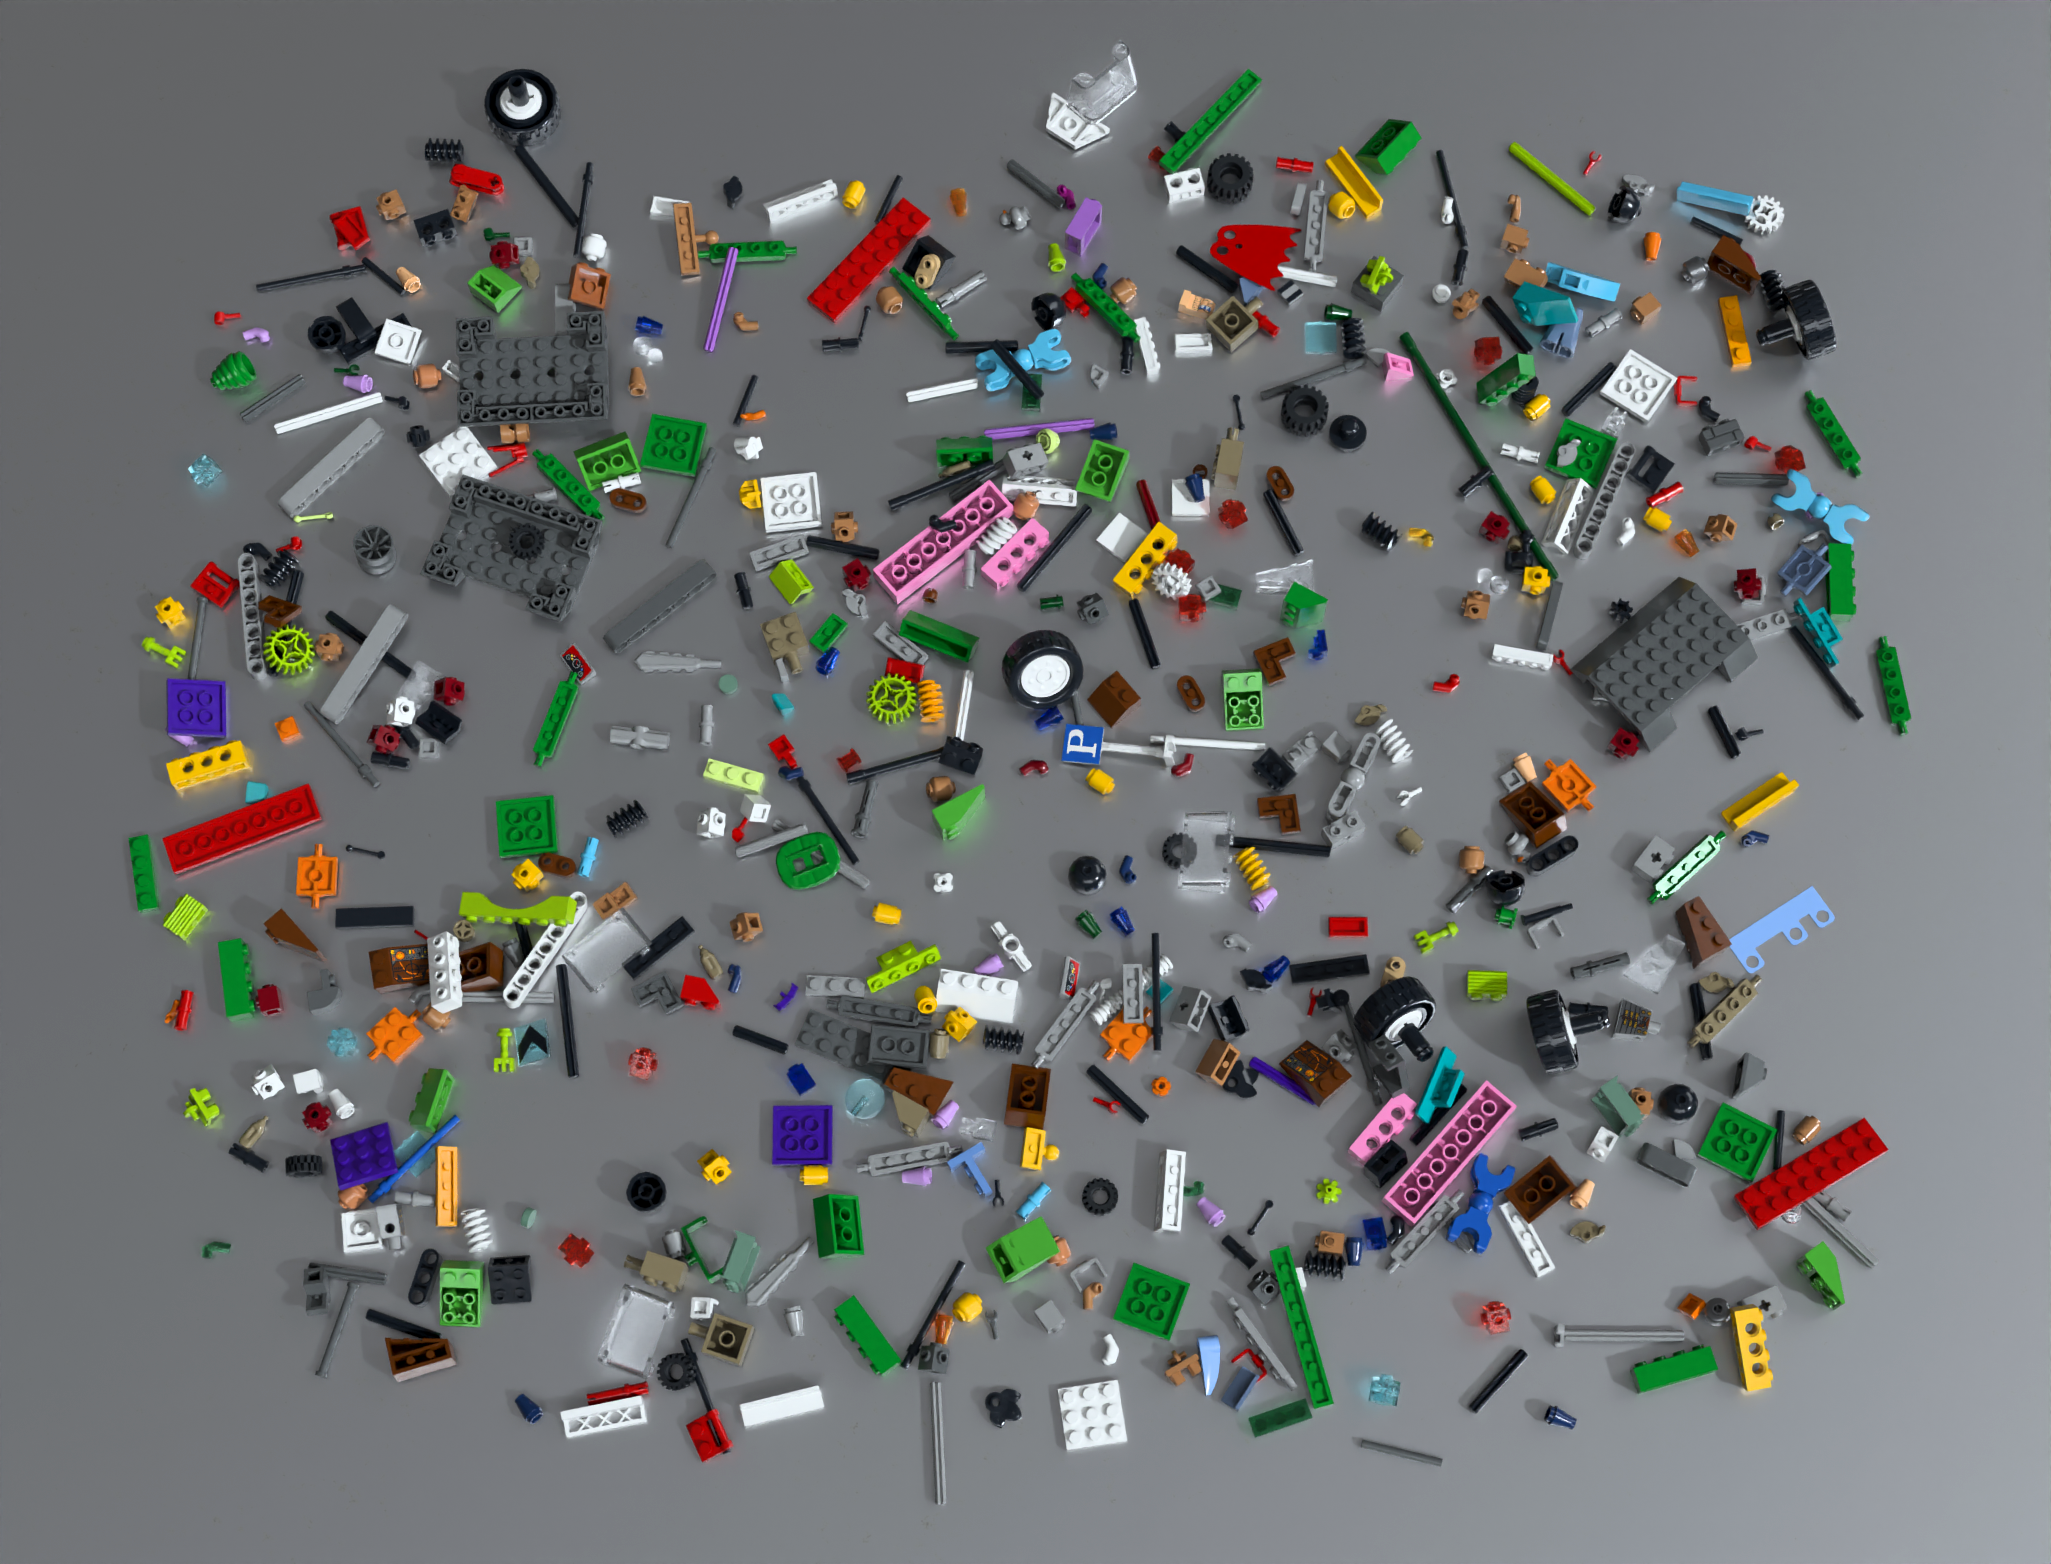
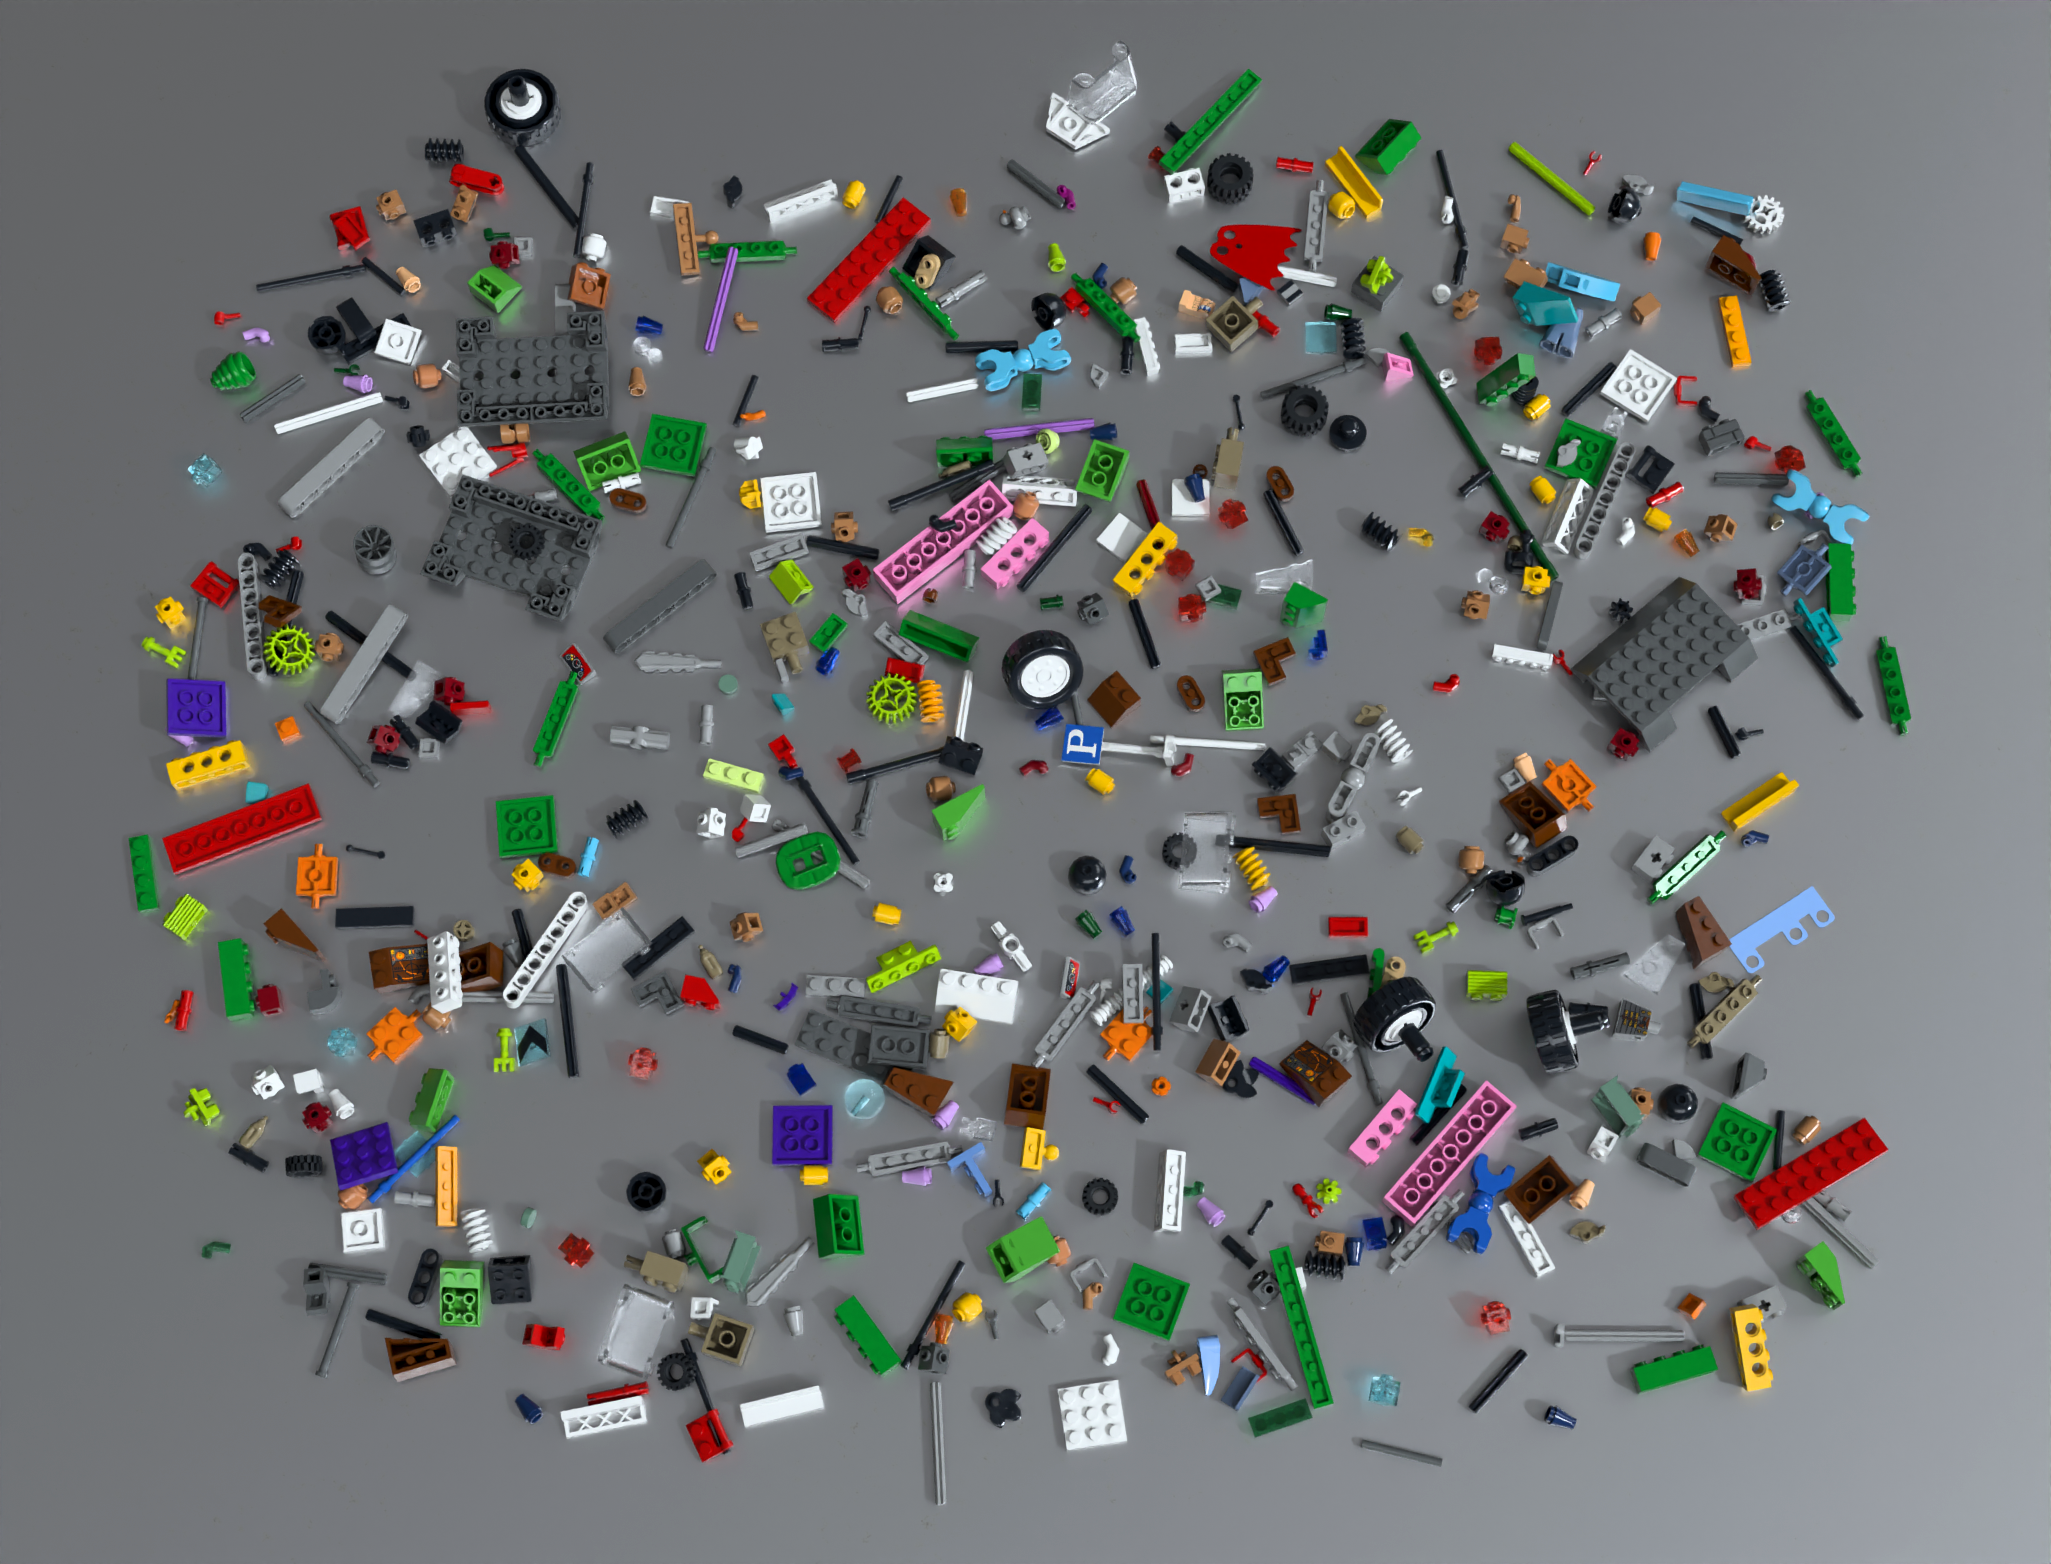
yellowish green hinge [294,512,333,523] -> none
light grey torso [376,1204,405,1250] -> none
white brick [386,696,415,727] -> none
lime arch [459,892,577,927] -> none
dark tan piece [520,256,540,289] -> none
dark tan slope [892,1090,930,1138] -> none
yellow brick [914,986,937,1014] -> none
black piece [983,1025,1025,1055] -> none
black axle [990,339,1044,400] -> none
medium lavender window [1065,197,1102,256] -> none
white gear [1151,562,1192,600] -> none
light grey beam [1290,182,1307,216] -> none
black hips [1316,988,1350,1013] -> none
black brick [1364,1139,1408,1188] -> none
dark grey panel [1368,1035,1410,1098] -> none
black axle [1482,296,1533,354] -> none
flat silver head [1681,256,1710,284] -> none
flat silver head [1704,1298,1731,1326] -> none
black wheel [1756,280,1837,360] -> none
none -> red tile [450,700,492,716]
none -> red brick [522,1324,565,1350]
none -> red piece [1292,1183,1324,1218]
none -> green plate [1367,948,1385,998]

